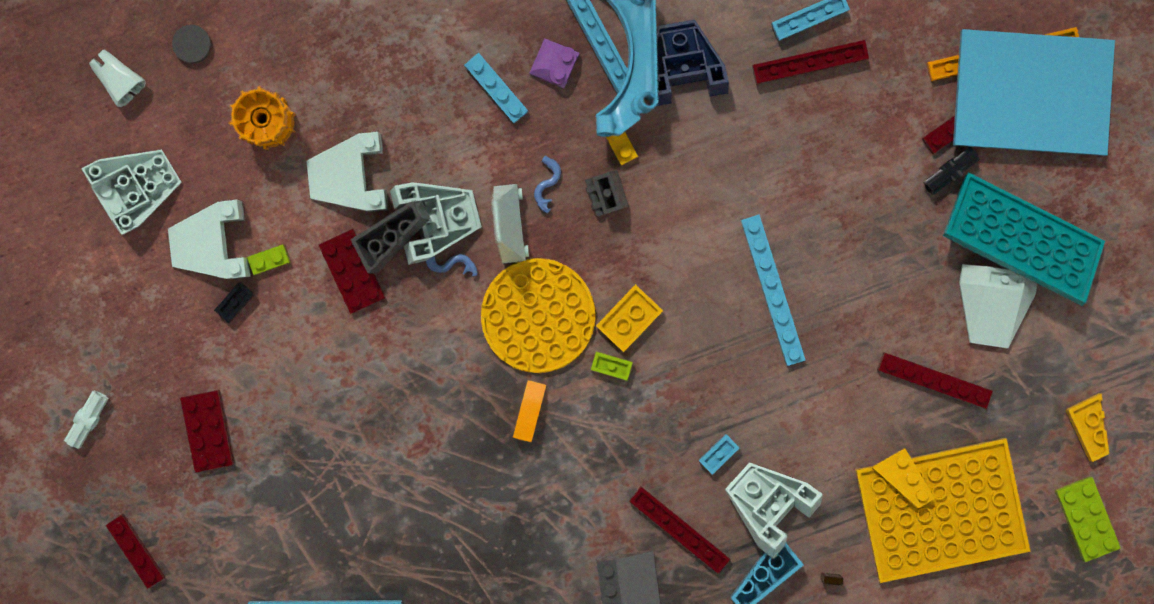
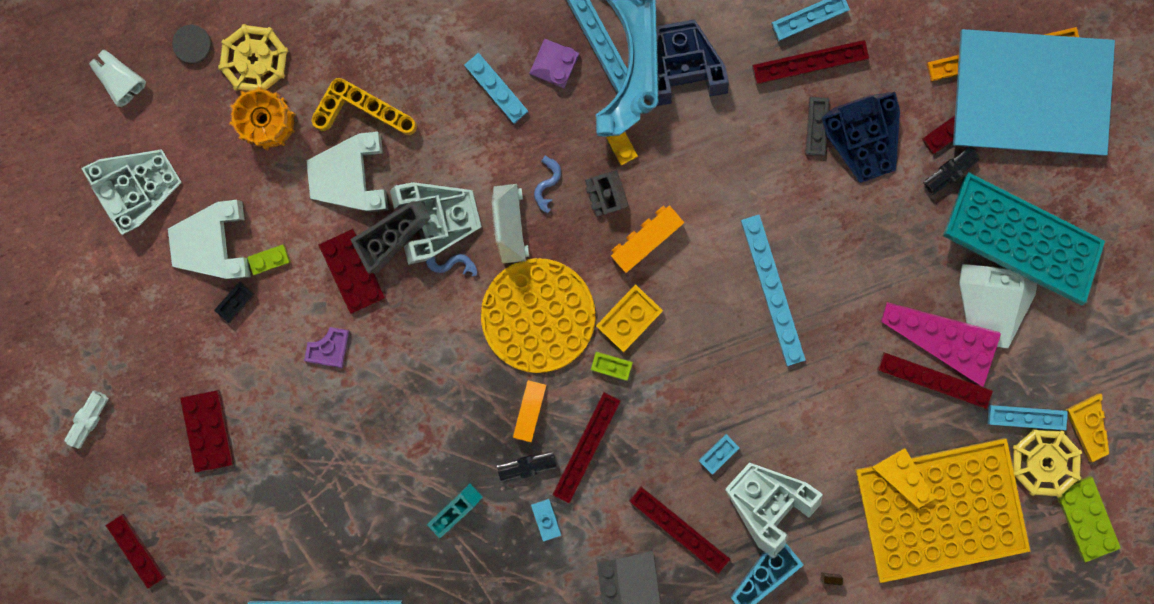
none -> light yellow plate [218,24,289,91]
none -> medium lavender tile [304,327,350,368]
none -> yellow beam [311,78,417,135]
none -> teal slope [427,483,483,538]
none -> black piece [497,451,557,482]
none -> medium azure plate [531,499,561,541]
none -> dark red plate [552,392,621,503]
none -> light orange brick [611,205,685,273]
none -> dark grey tile [805,97,829,156]
none -> dark blue wedge [821,92,900,183]
none -> dark pink wing [881,302,1001,387]
none -> medium azure plate [988,405,1068,430]
none -> light yellow plate [1012,428,1082,498]

